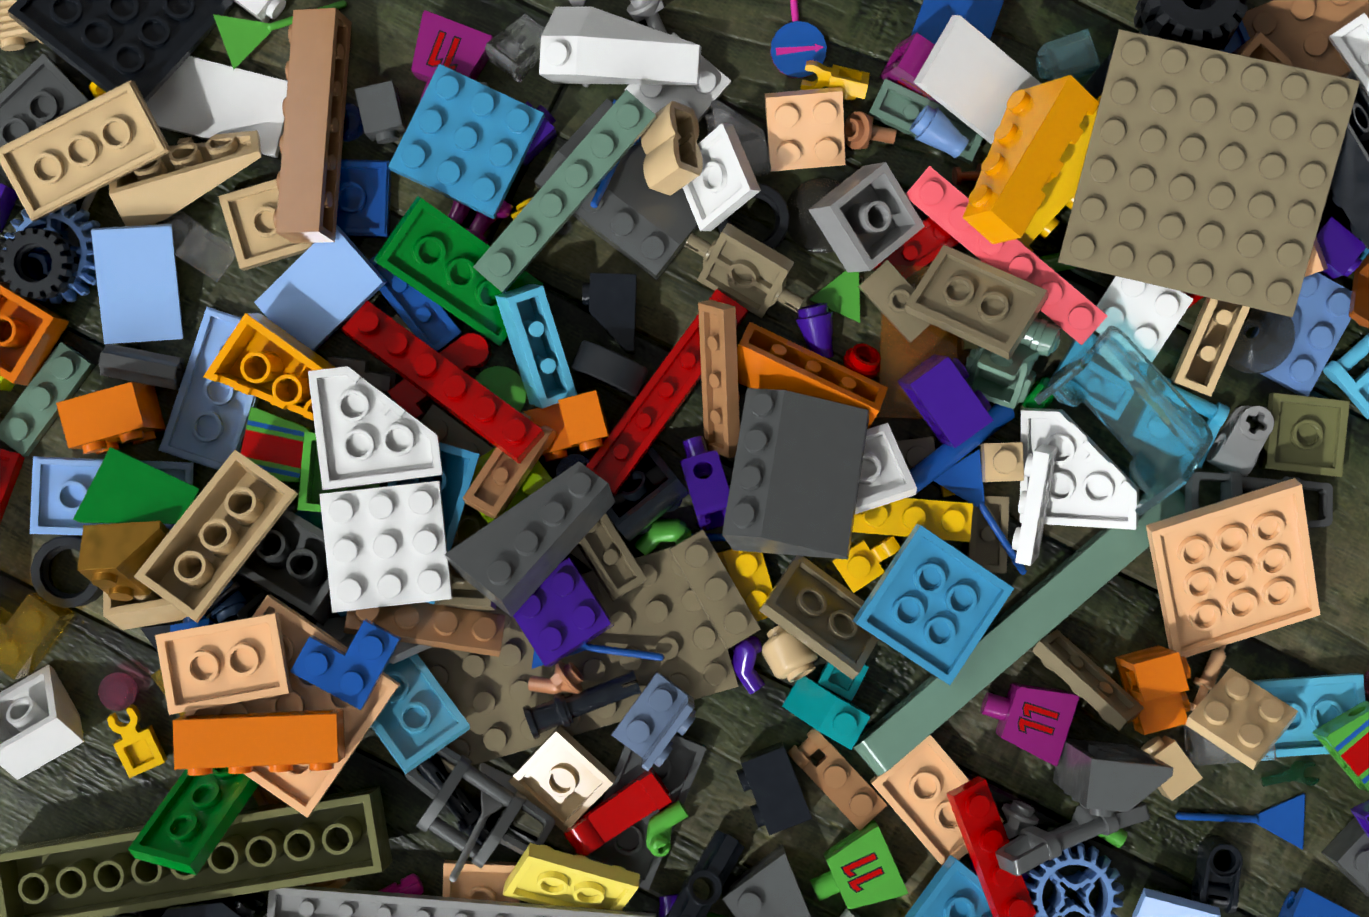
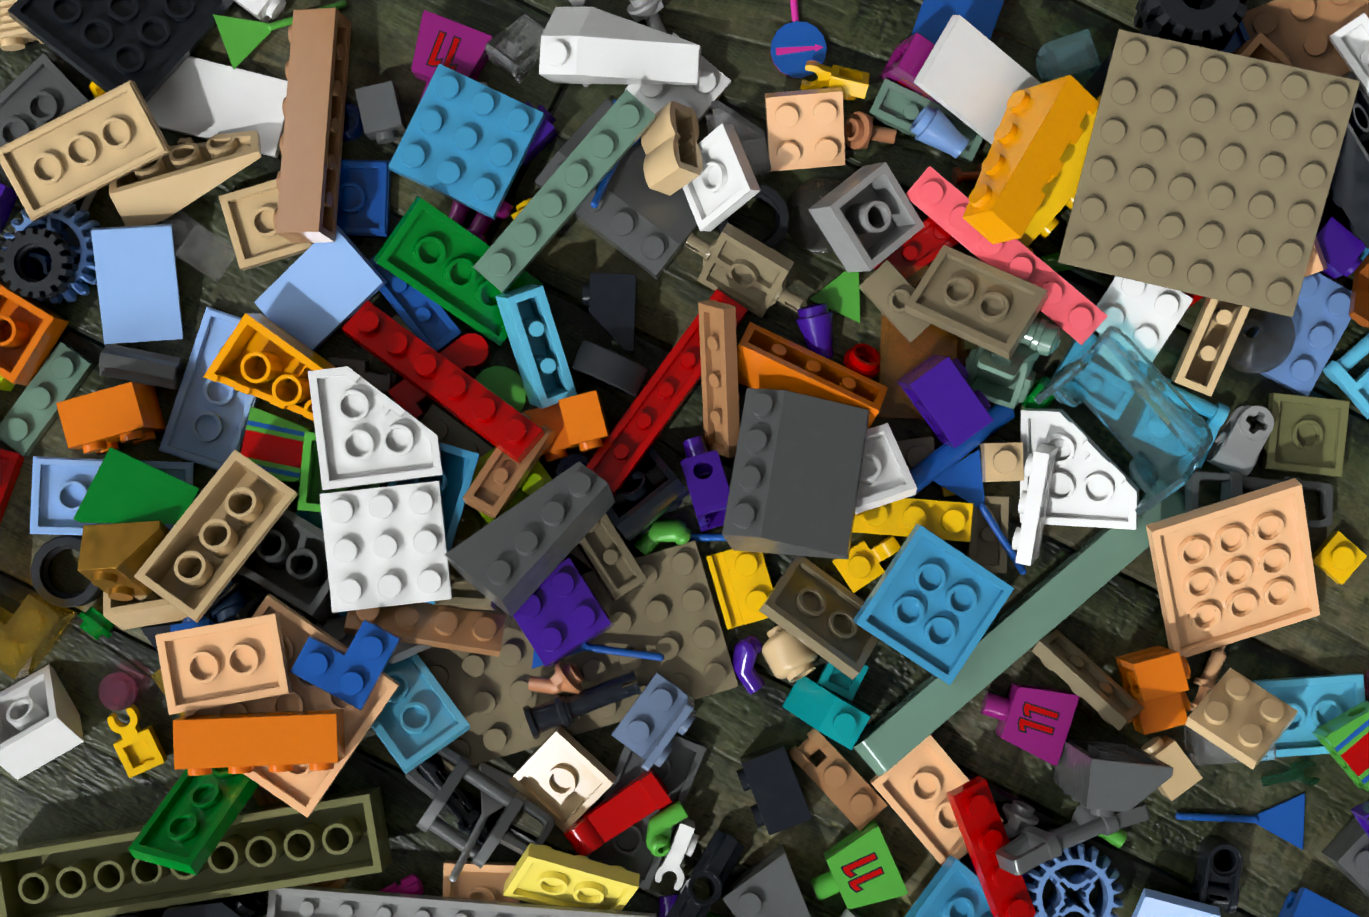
dark tan plate [669,530,761,649] -> none
none -> green plate [78,606,115,640]
none -> white plate [655,818,699,890]
none -> yellow plate [1312,531,1367,585]

